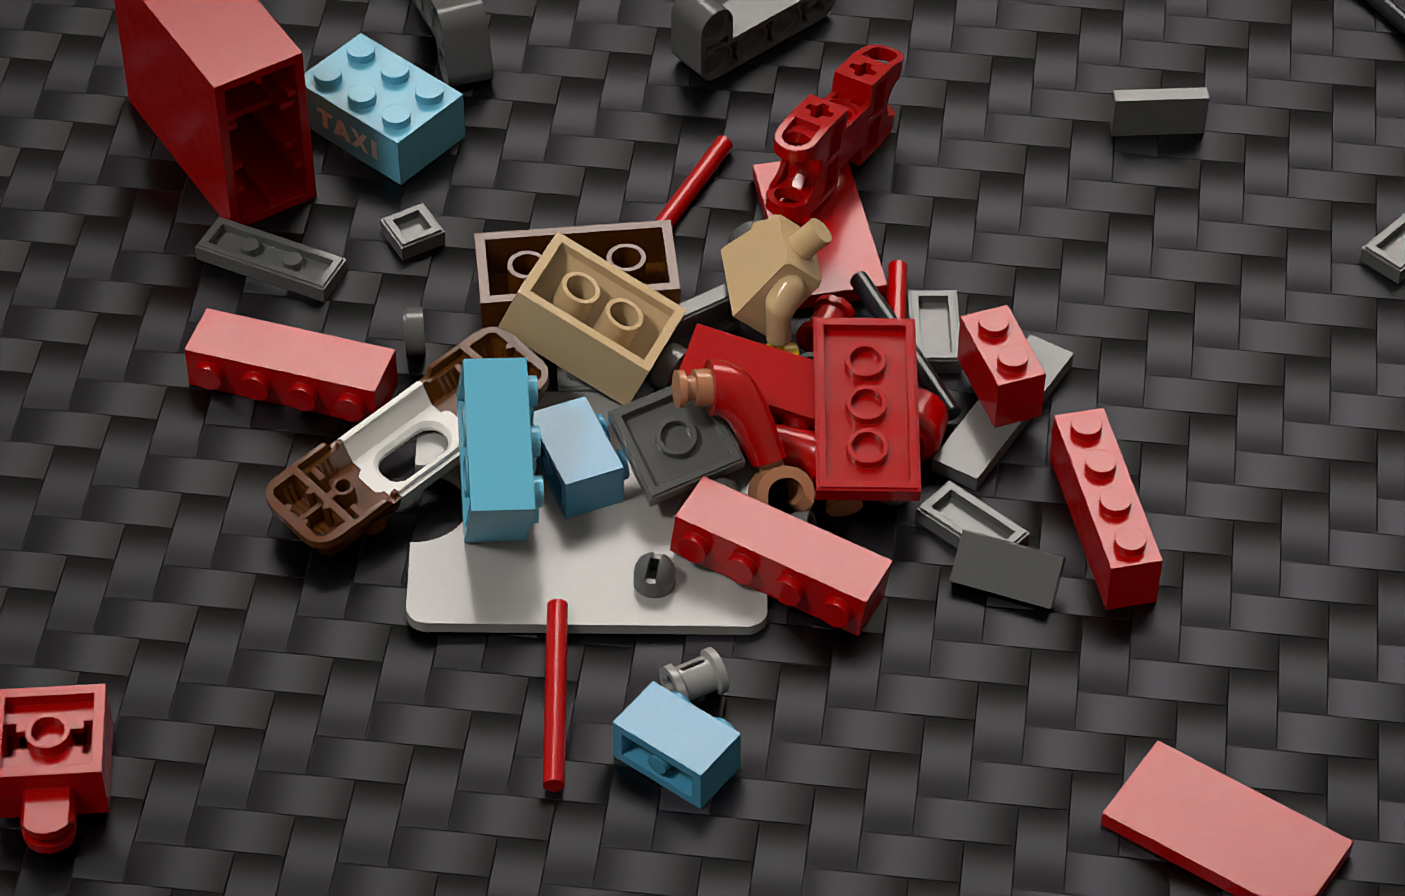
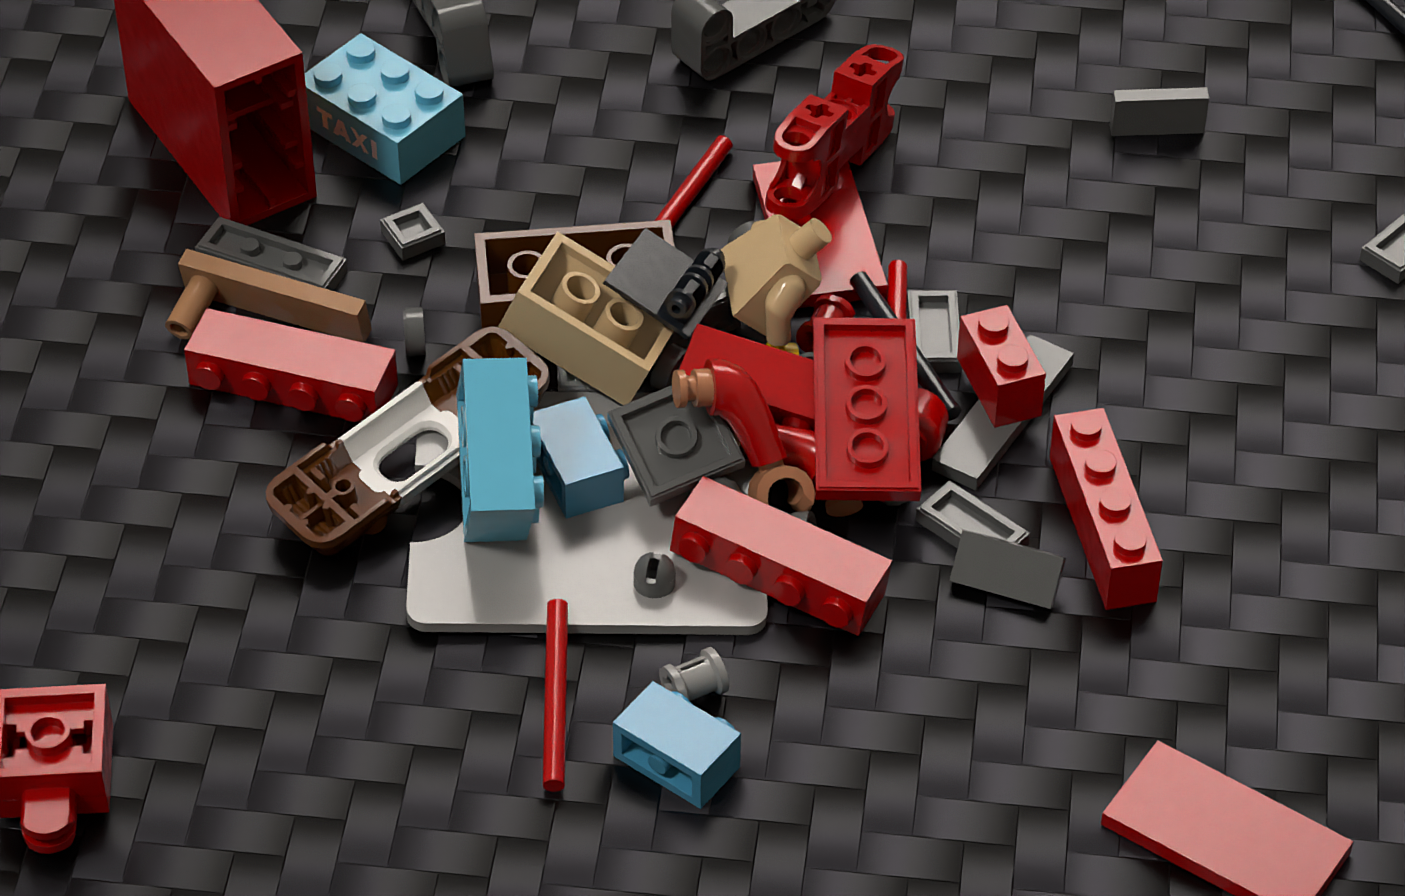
none -> medium nougat piece [165,249,372,343]
none -> hinge [603,228,728,339]

